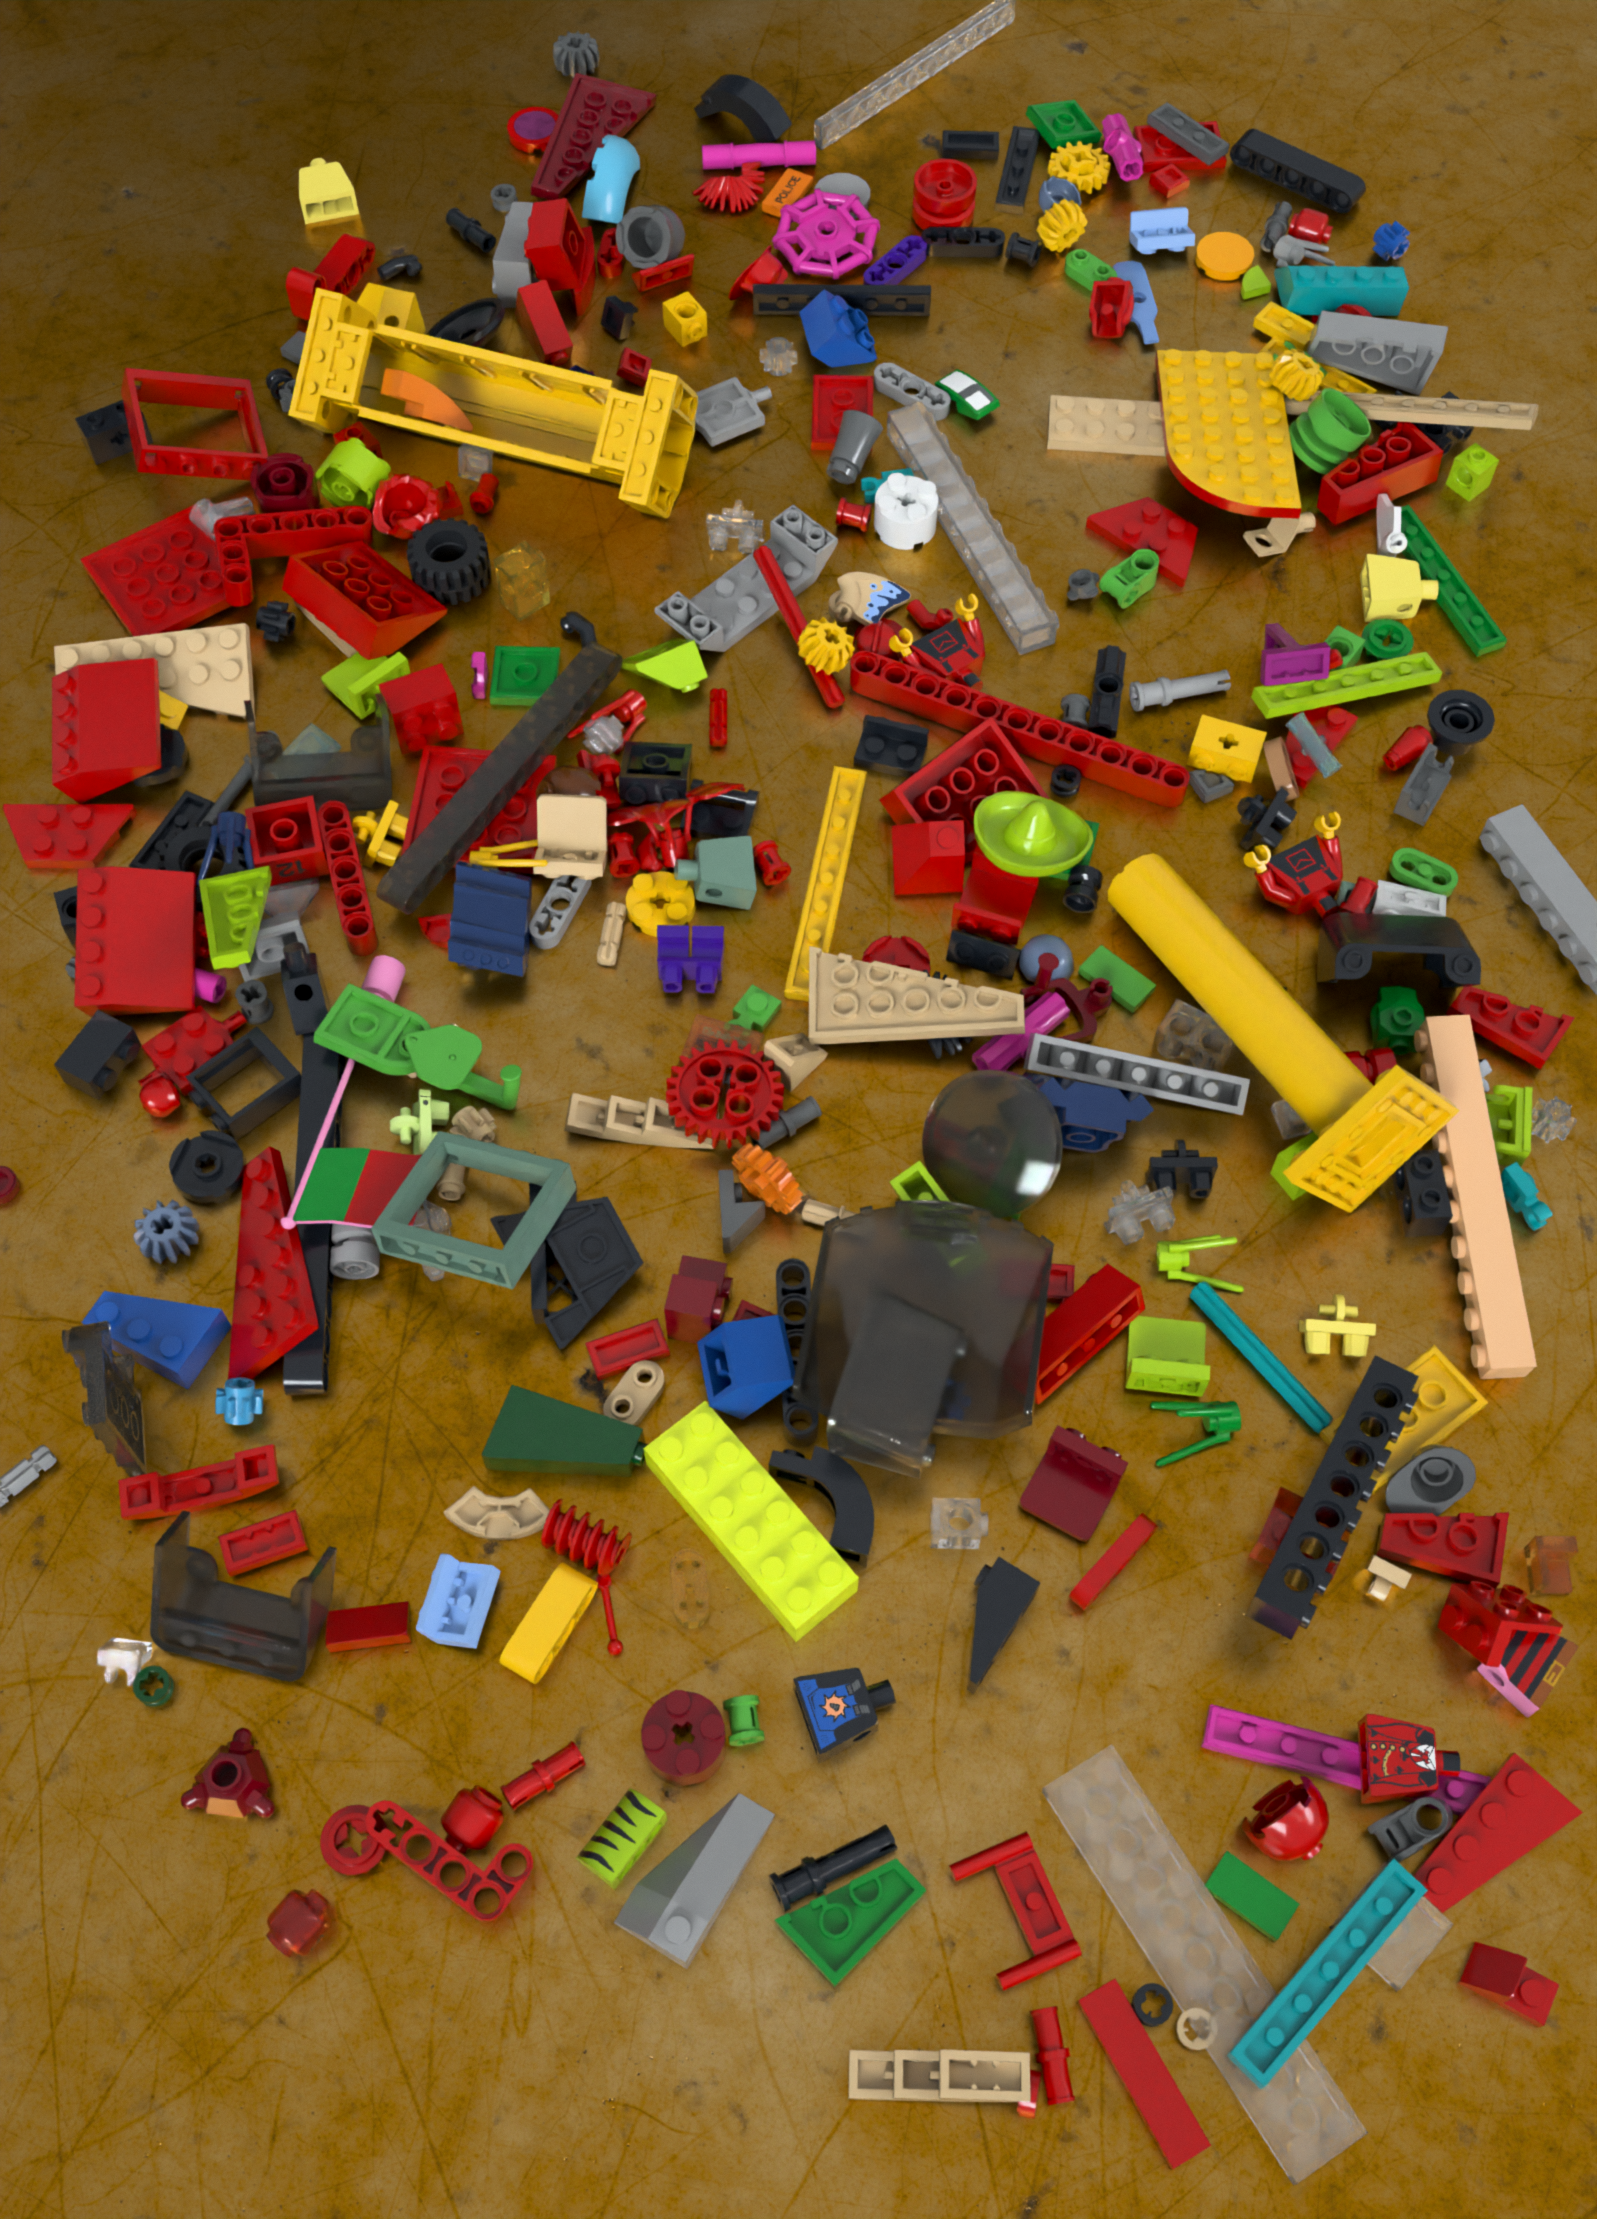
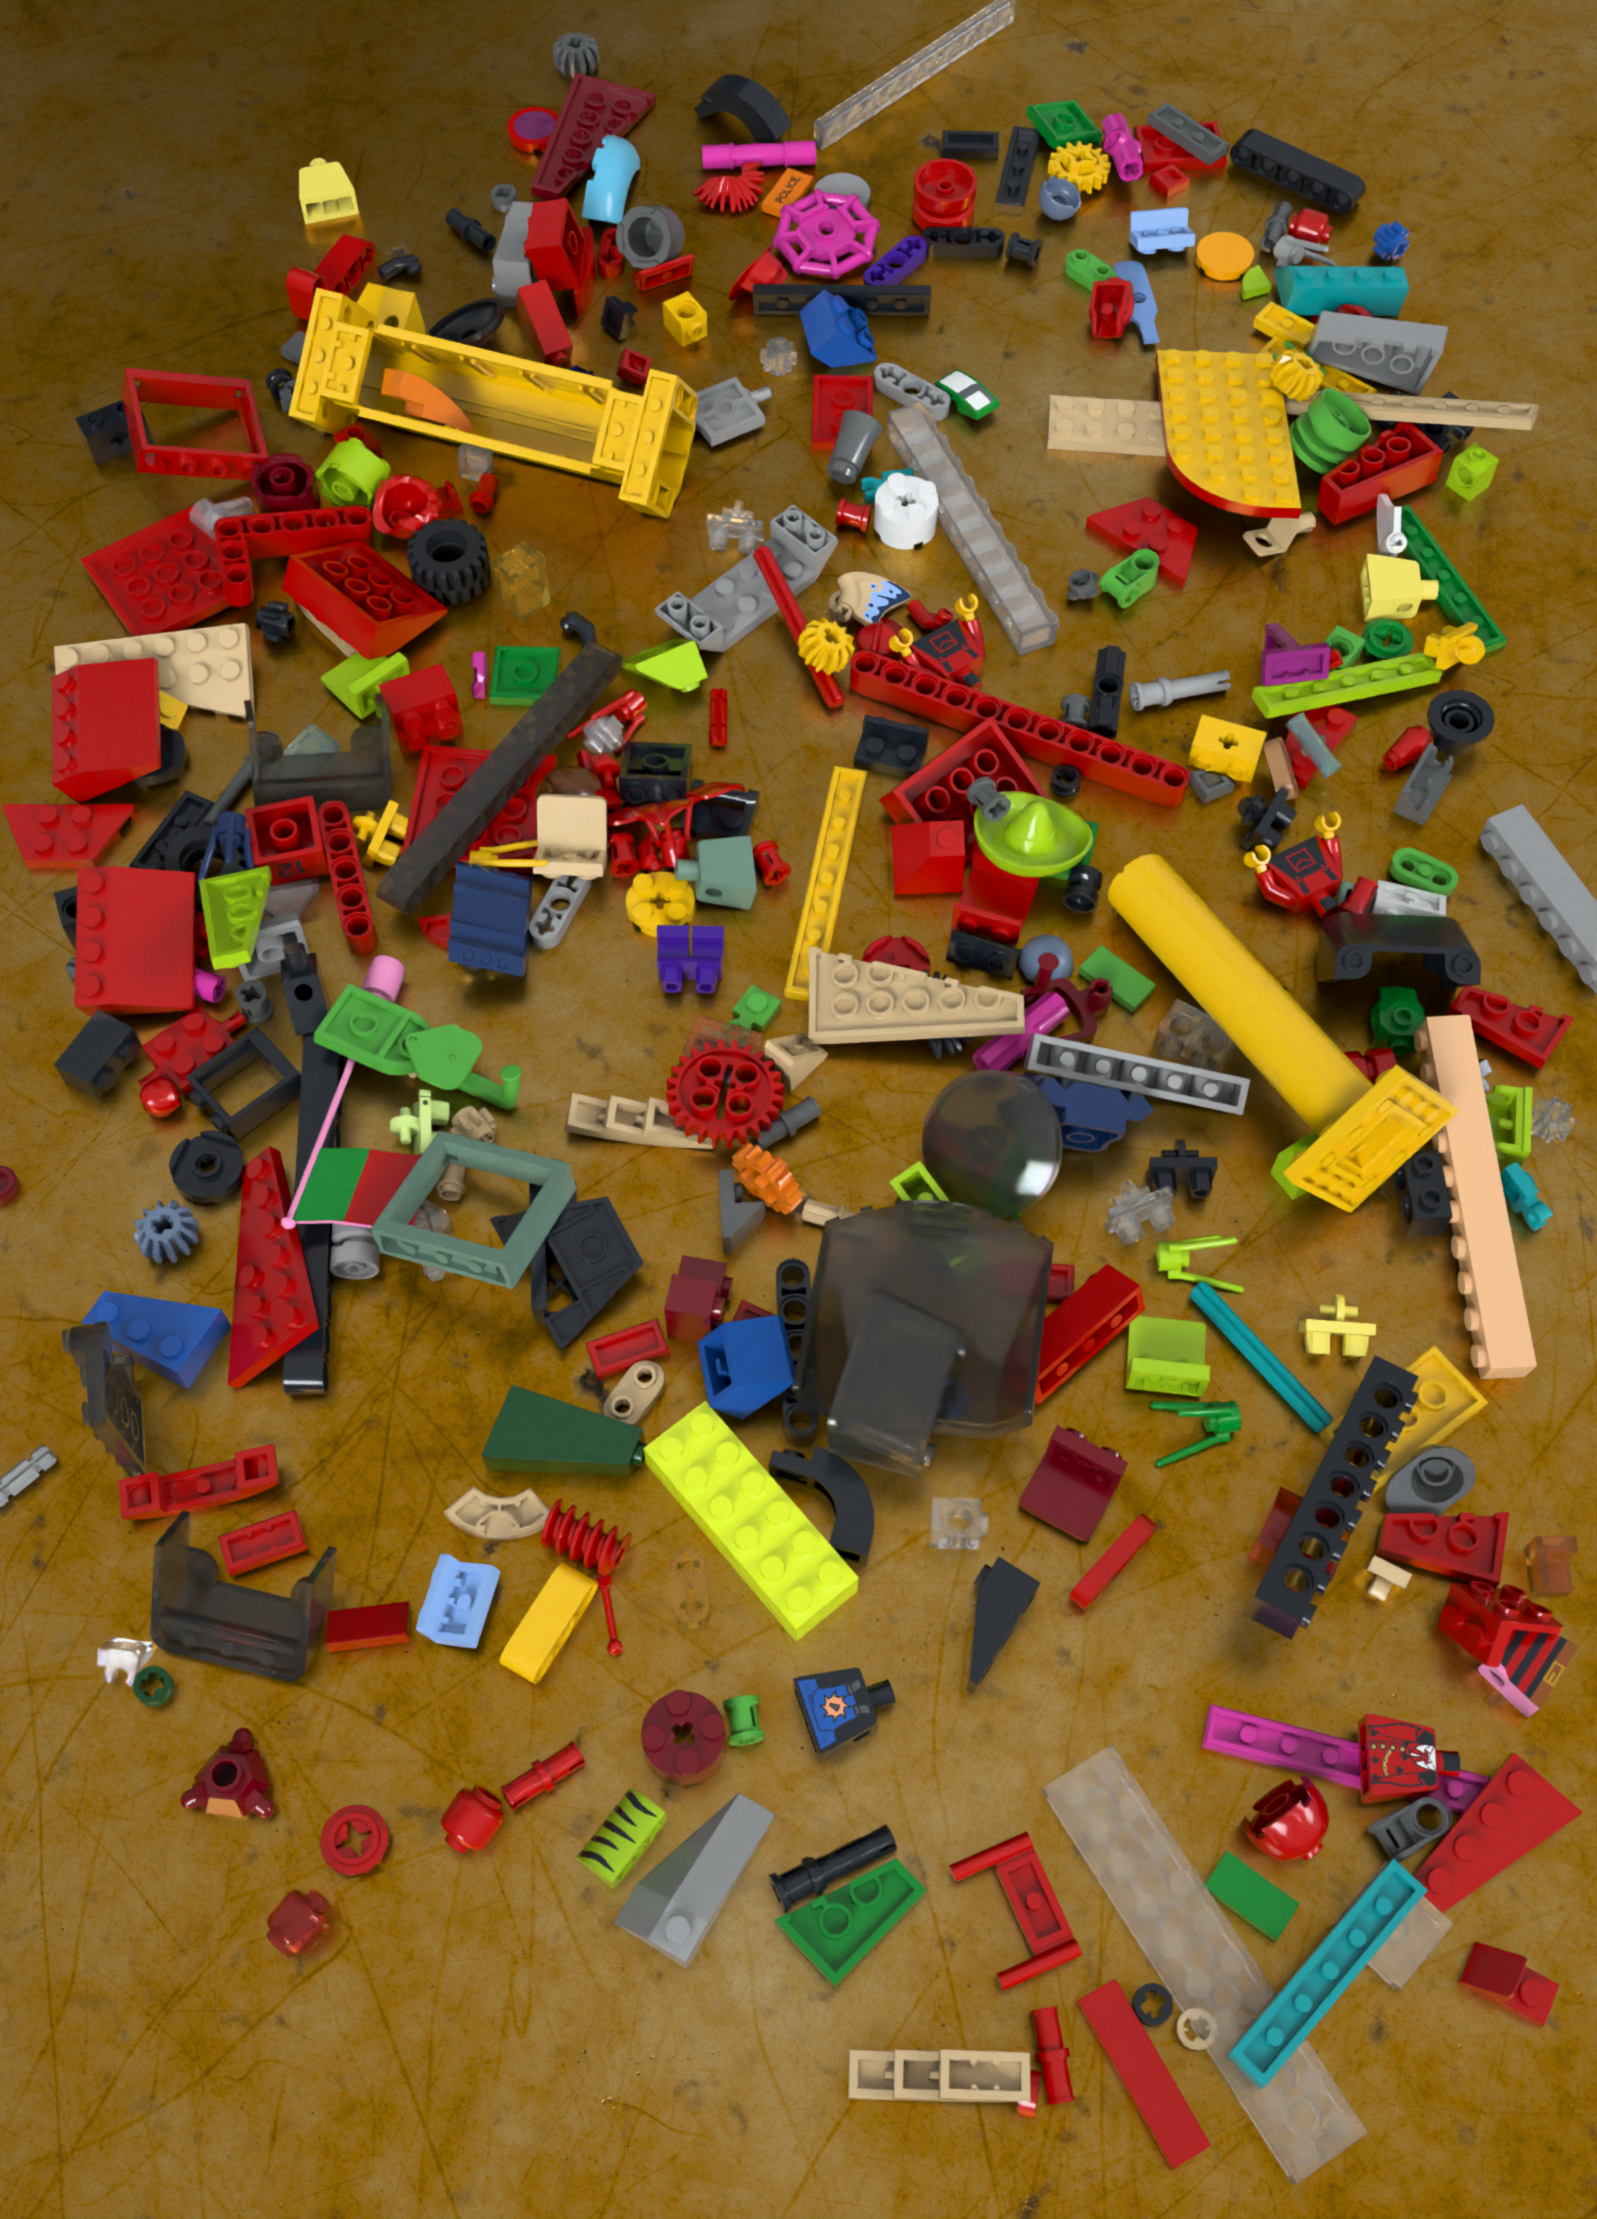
dark azure gear [215,1377,263,1425] -> none
red beam [365,1800,533,1923] -> none
tan axle [597,902,626,966] -> none
yellow gear [1036,199,1088,253] -> none
clear tile [1271,1100,1313,1140] -> none
none -> dark grey bush [967,777,1011,822]
none -> yellow hips [1424,622,1485,670]

